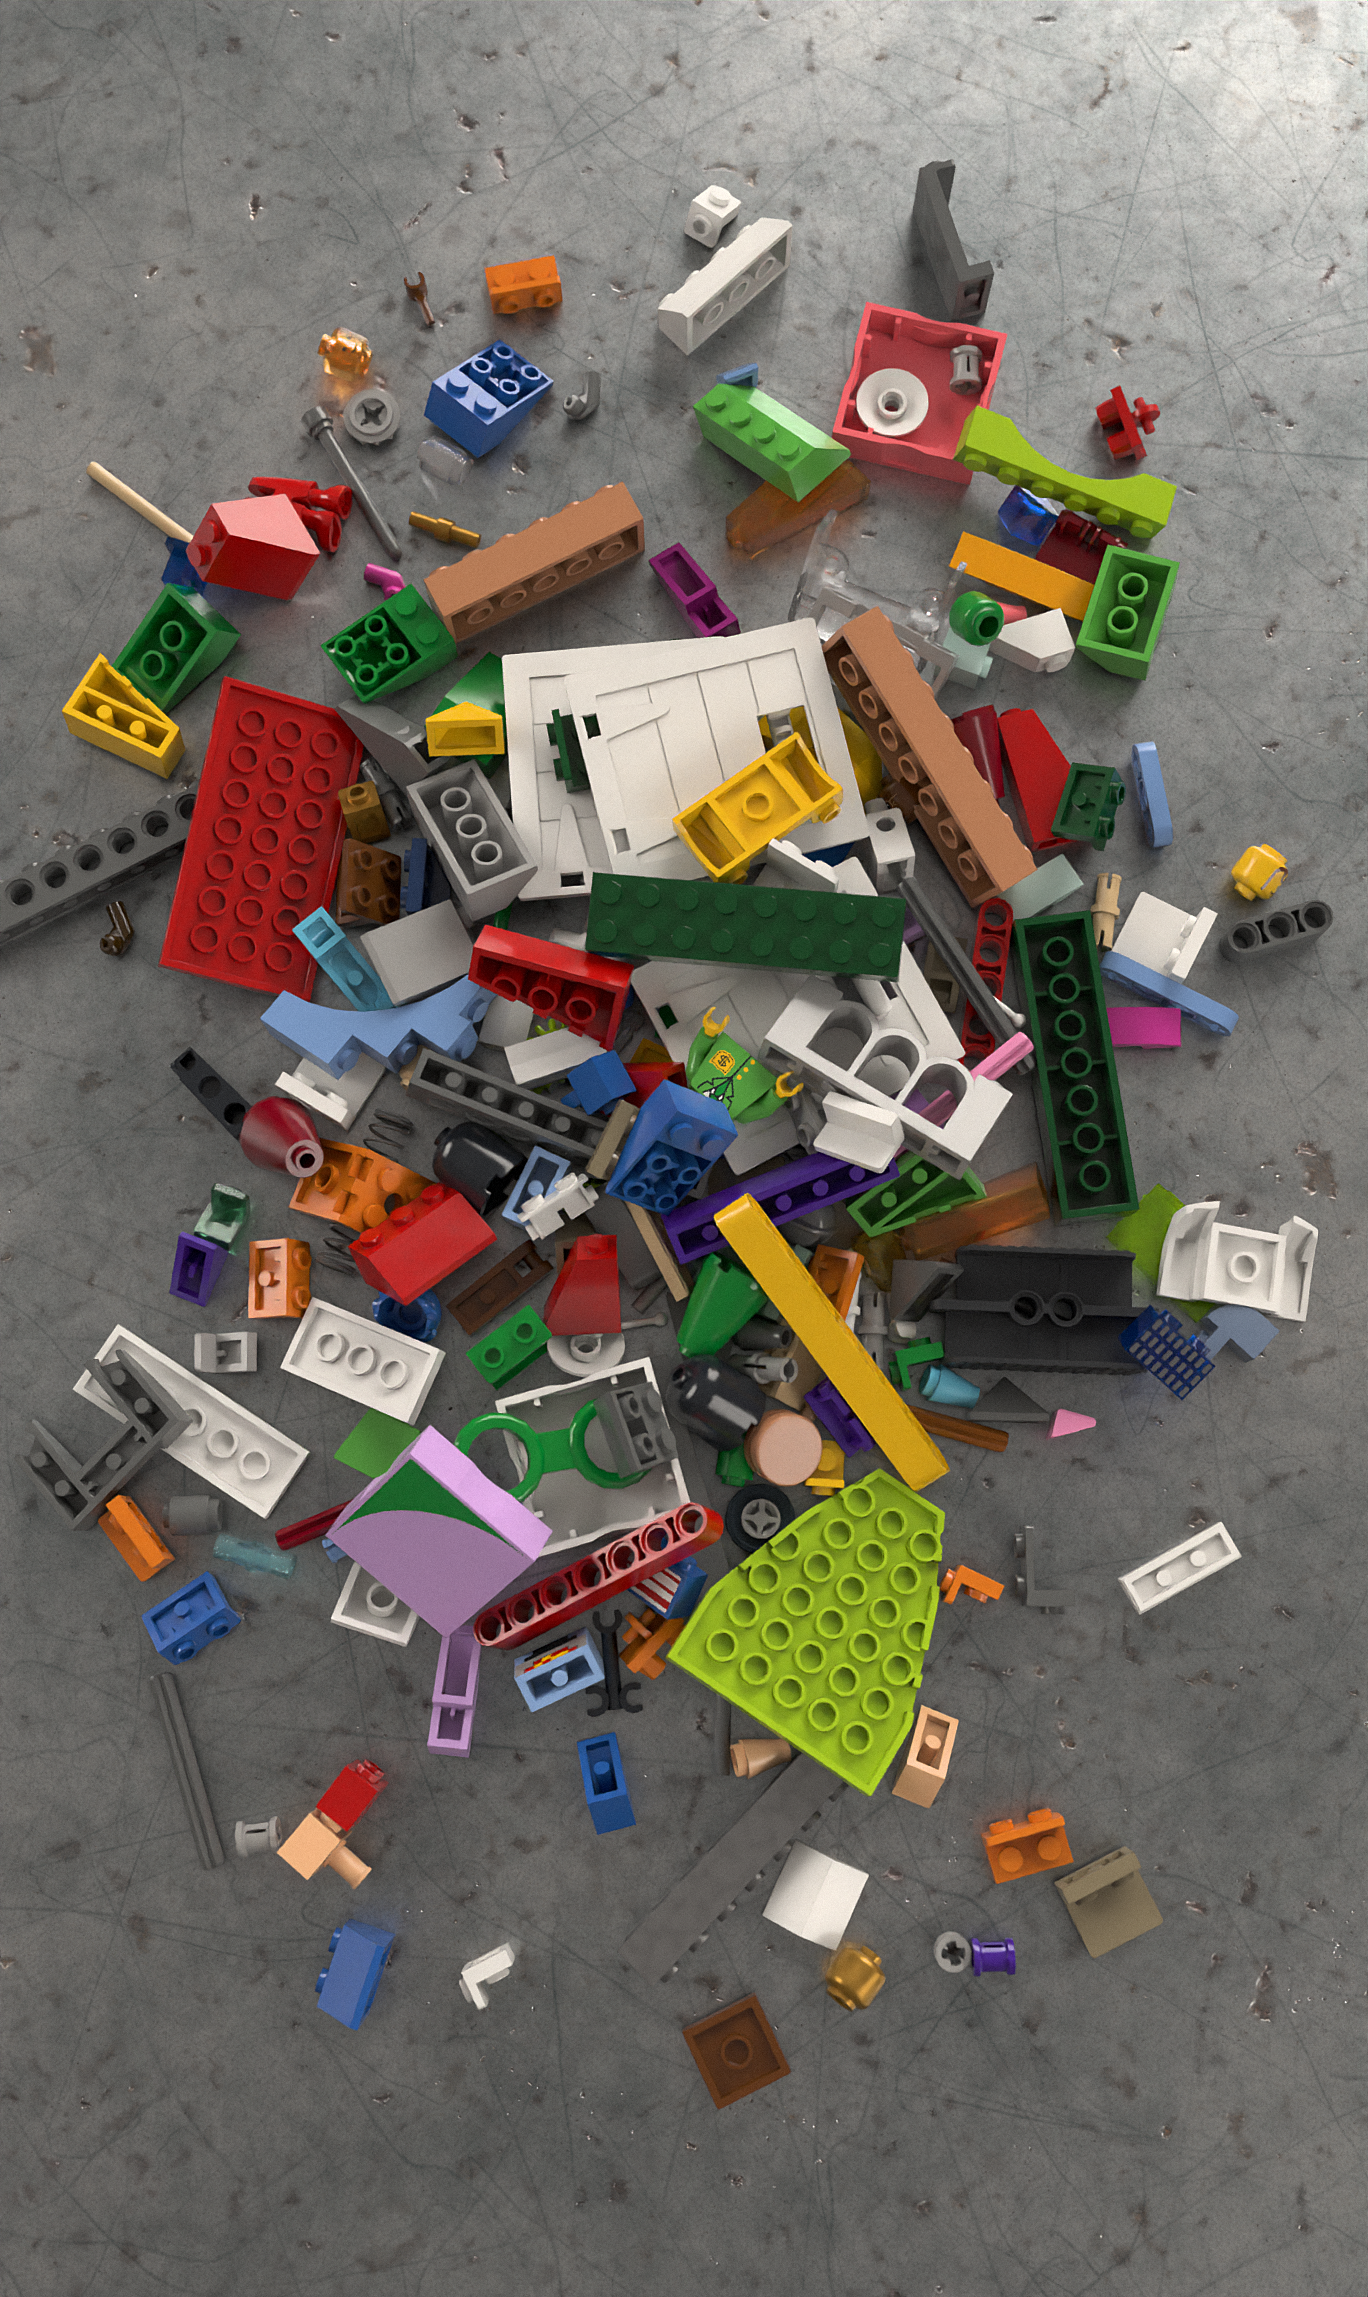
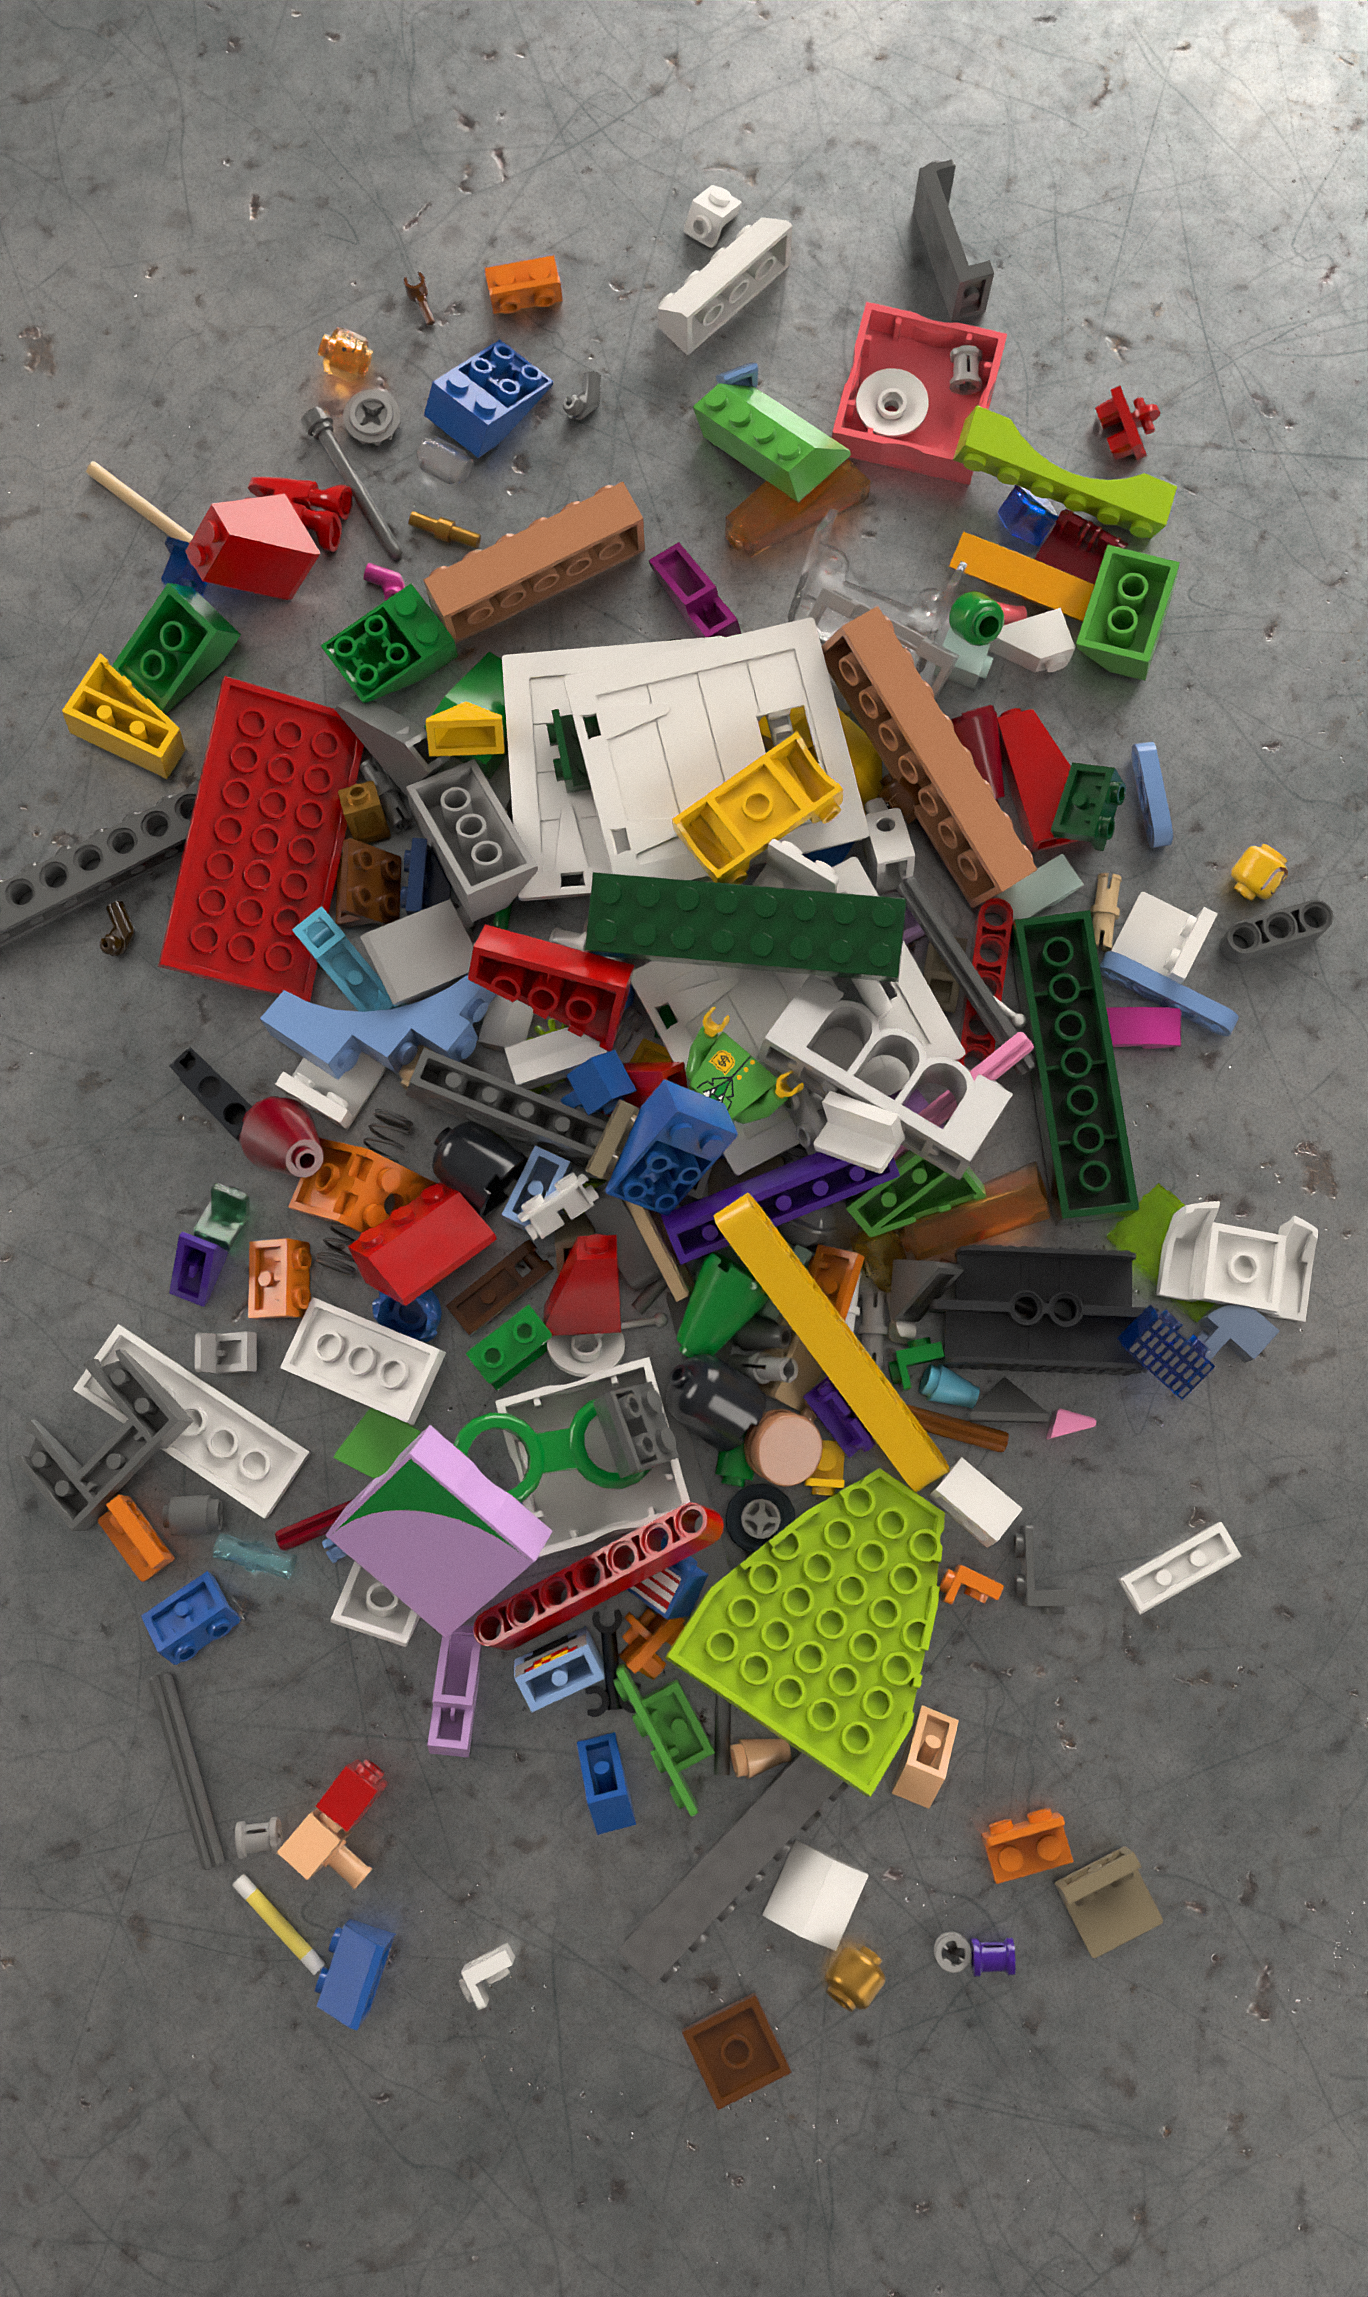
none -> light yellow bar [232,1874,326,1975]
none -> bright green bracket [613,1663,715,1817]
none -> white hinge [927,1457,1023,1548]

